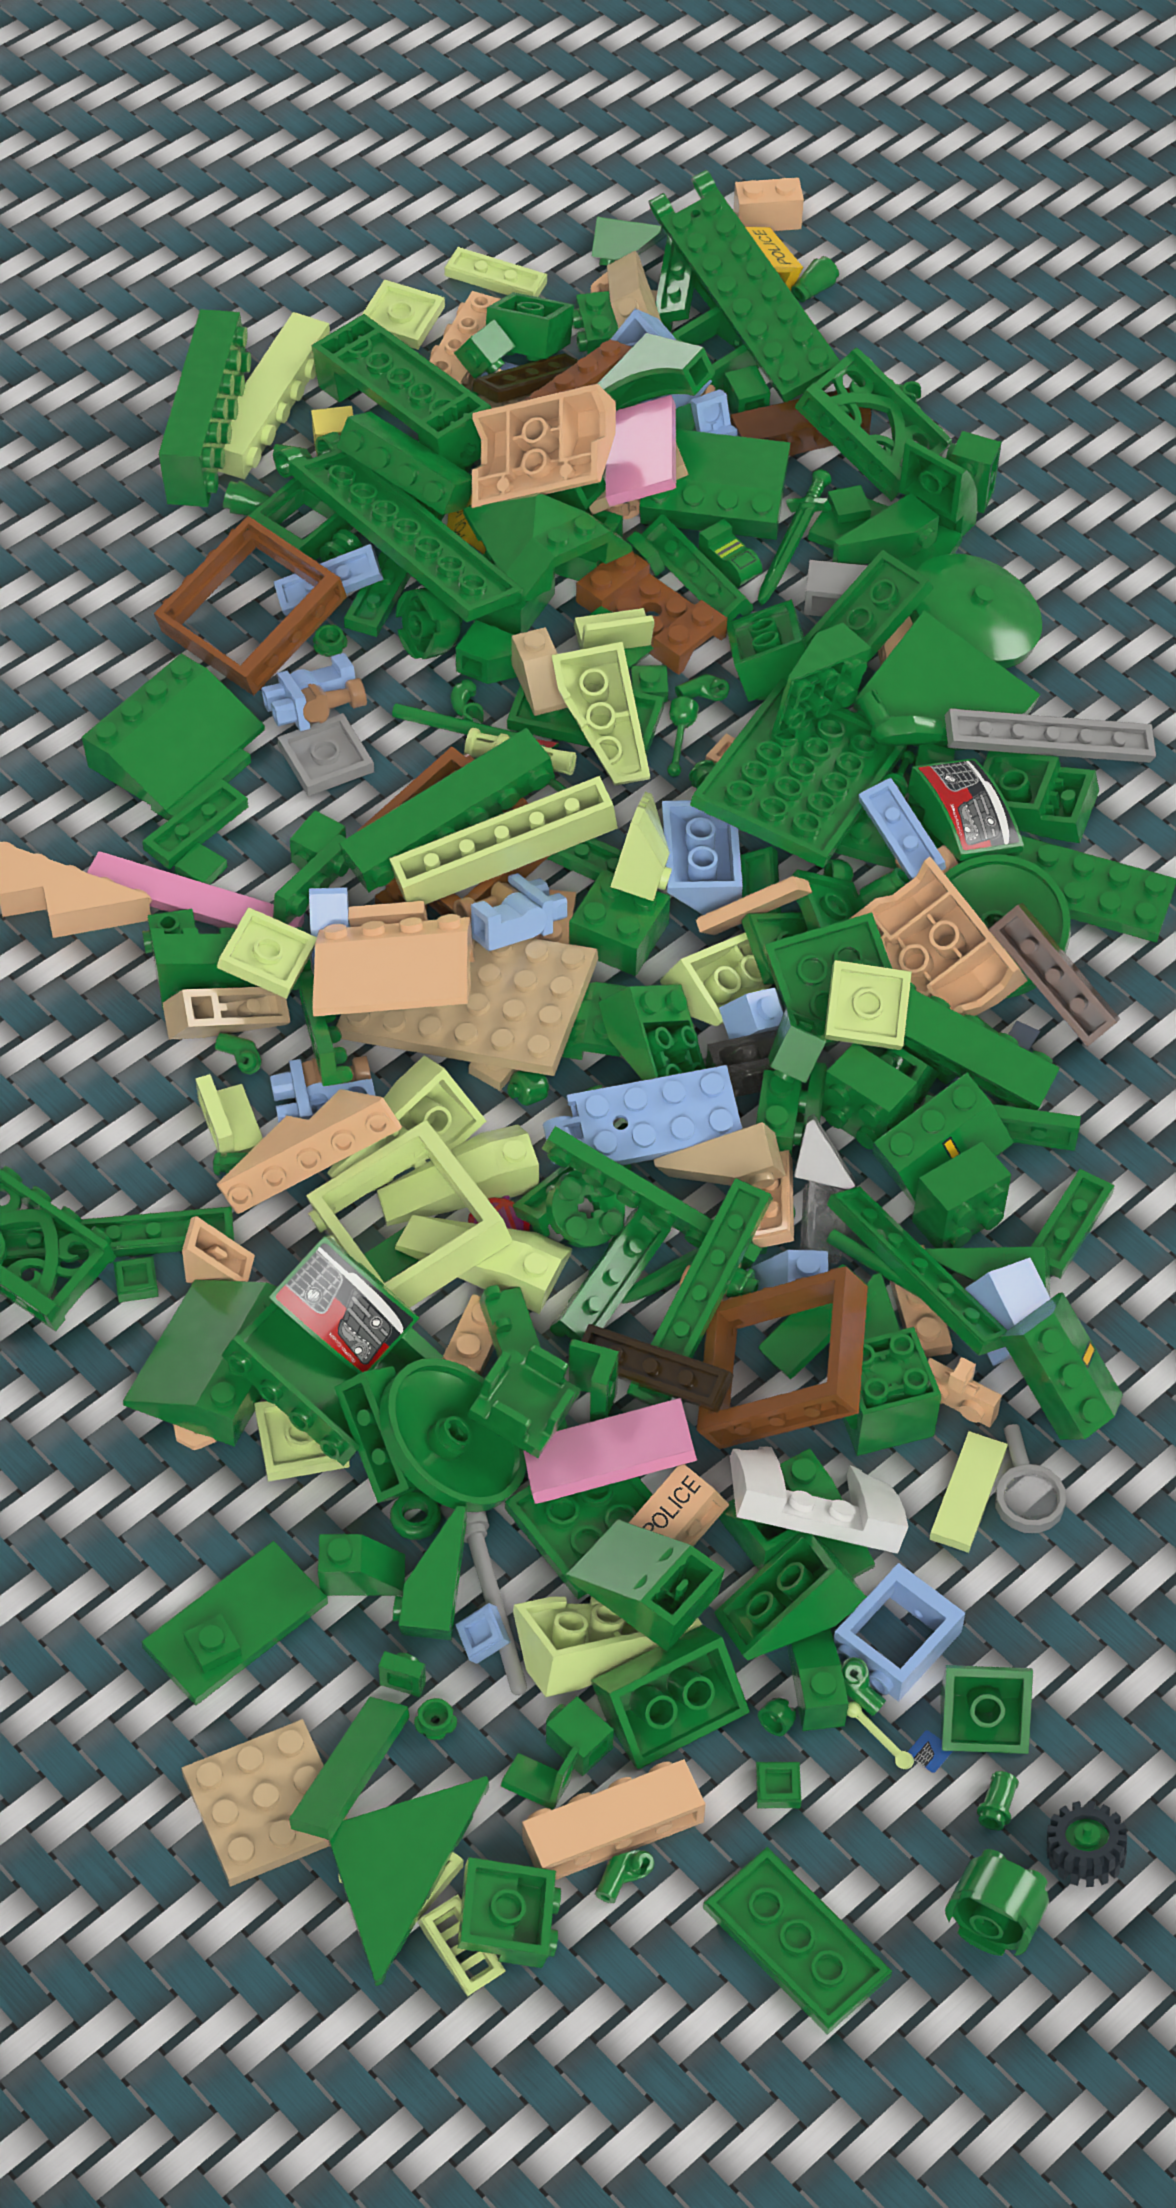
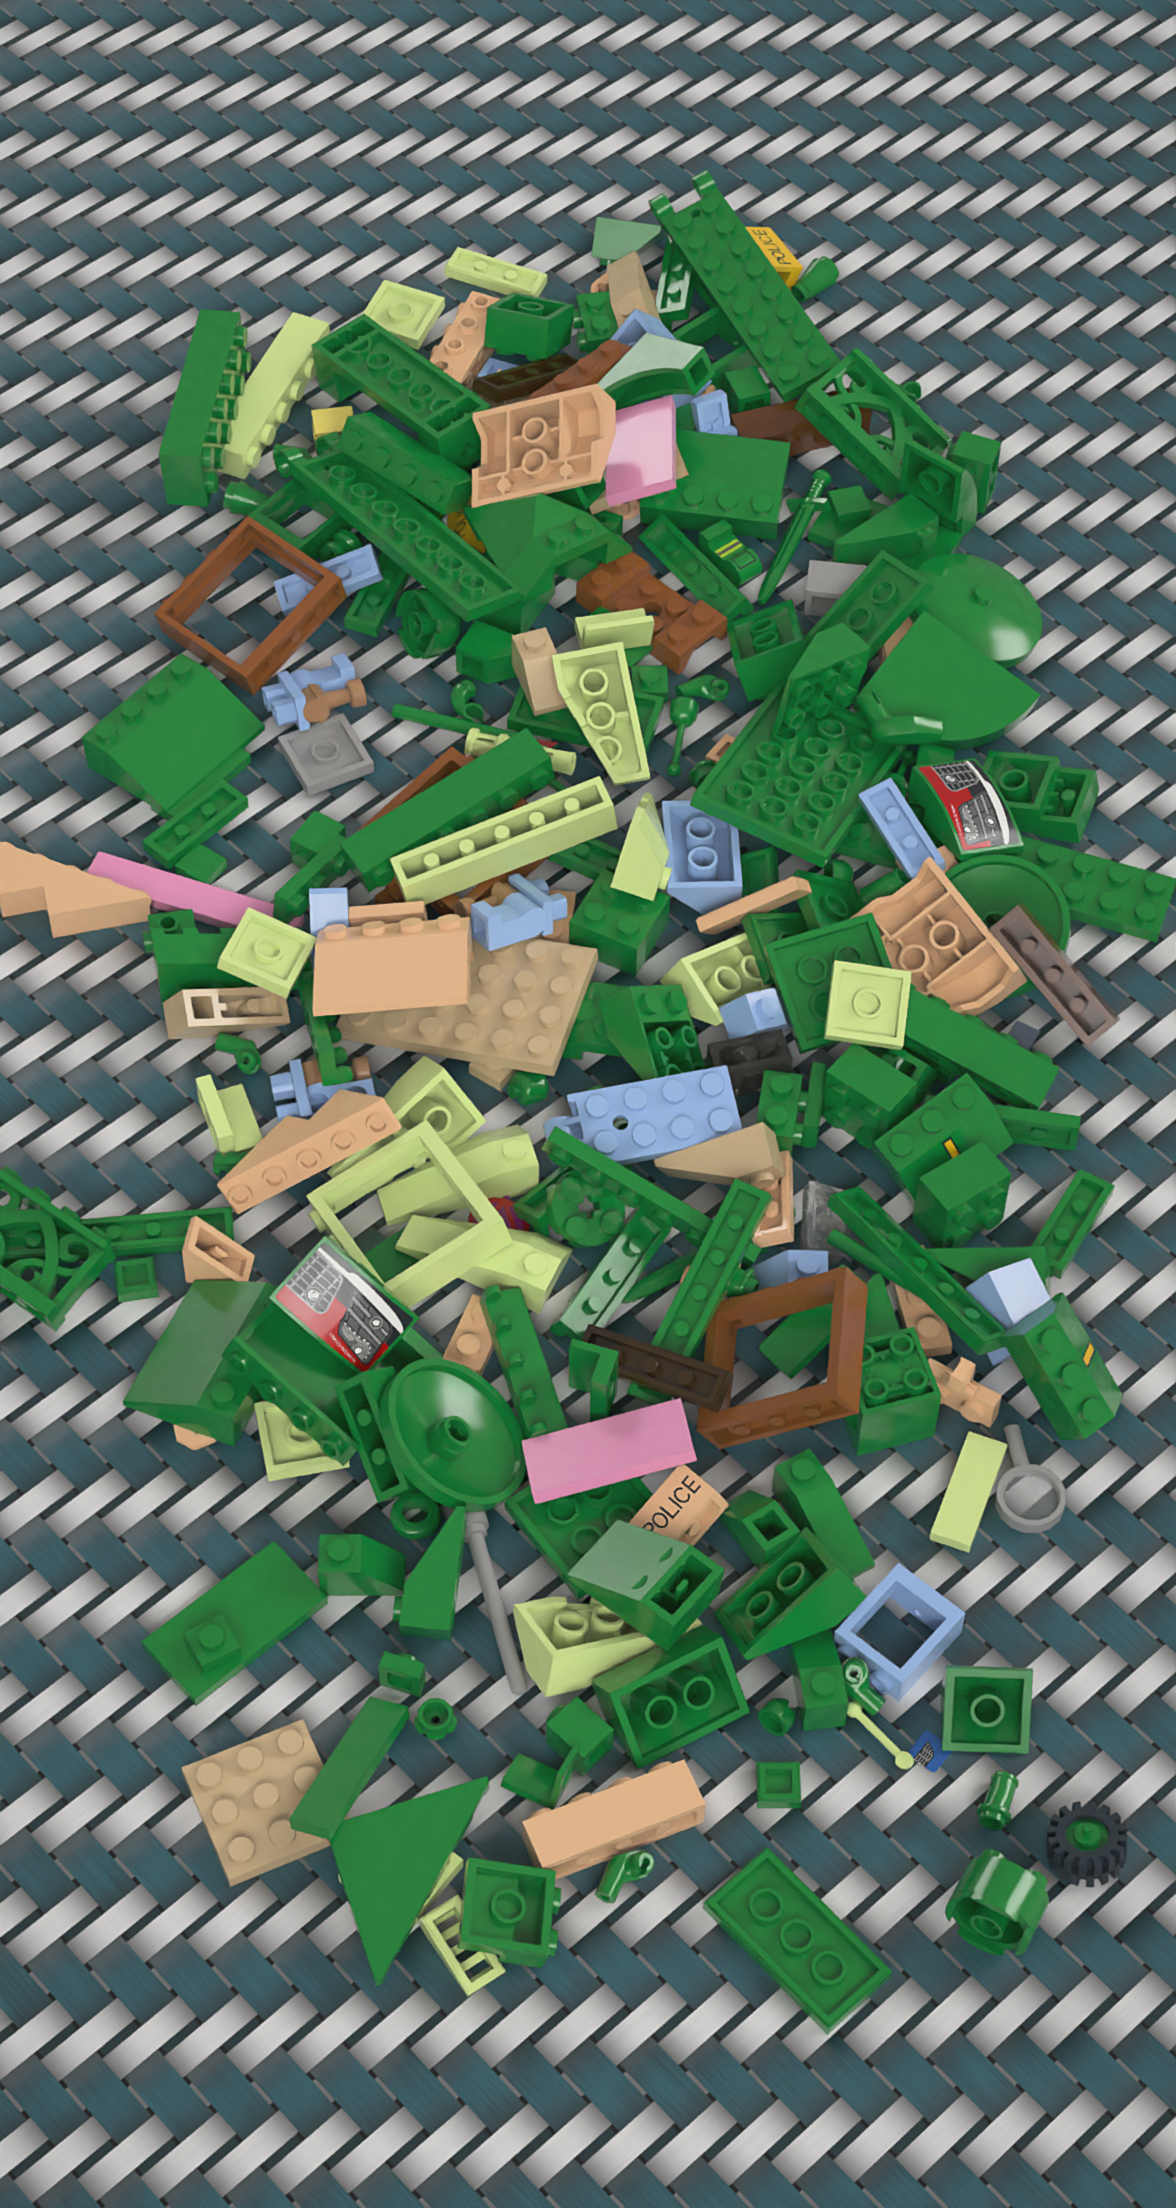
green plate [313,624,348,657] -> none
brick [454,320,515,379] -> none
light blue tile [455,1603,511,1664] -> none
green panel [467,1345,581,1458] -> none
green tile [627,531,665,577] -> none
white wedge [730,1446,908,1554] -> none
light nougat brick [733,178,804,231] -> none
green slope [768,1007,826,1083] -> none
slope [794,1114,855,1190] -> none
light grey plate [945,709,1156,763] -> none

